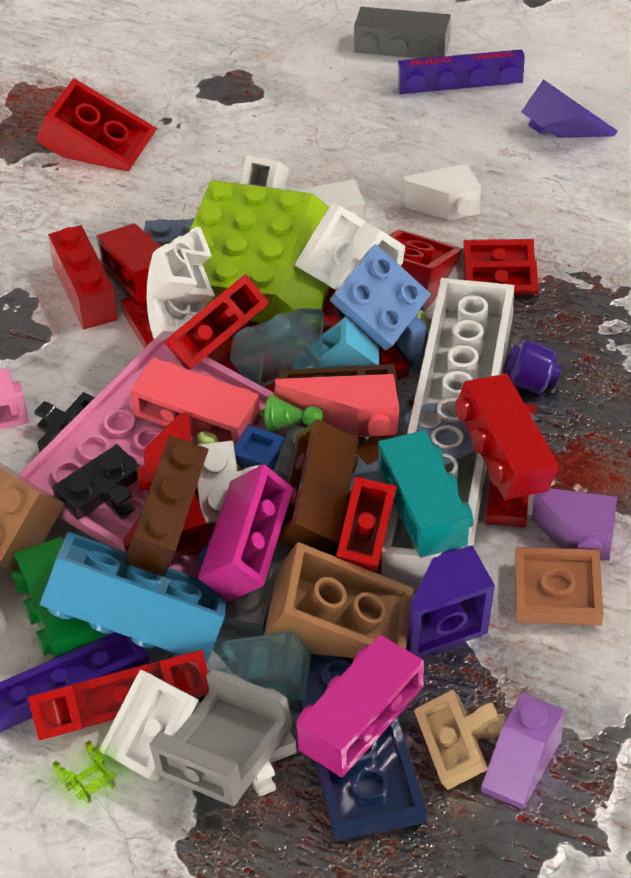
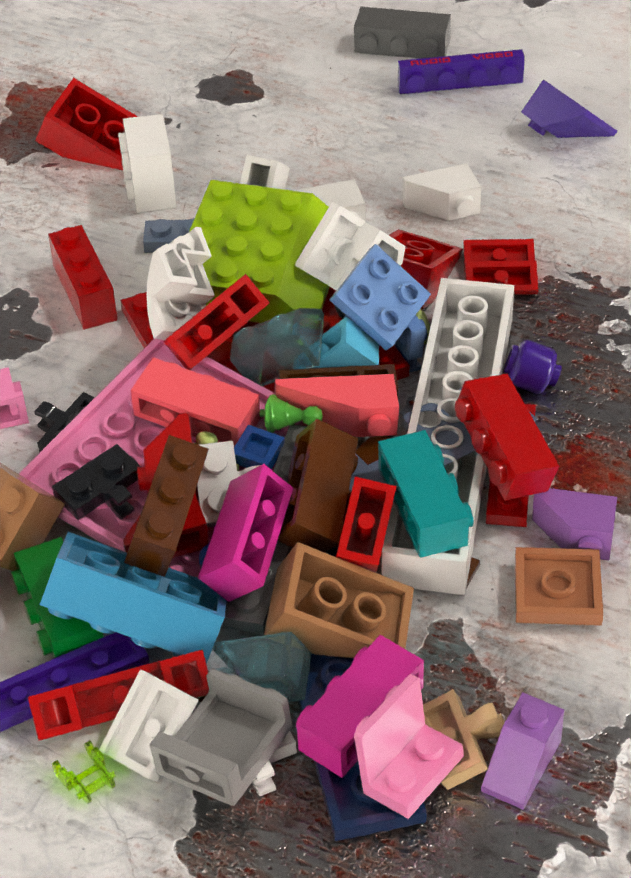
red brick [96,223,163,304] -> none
dark purple slope [406,545,495,657] -> none
none -> white brick [118,114,177,213]
none -> bright pink bracket [354,674,464,819]

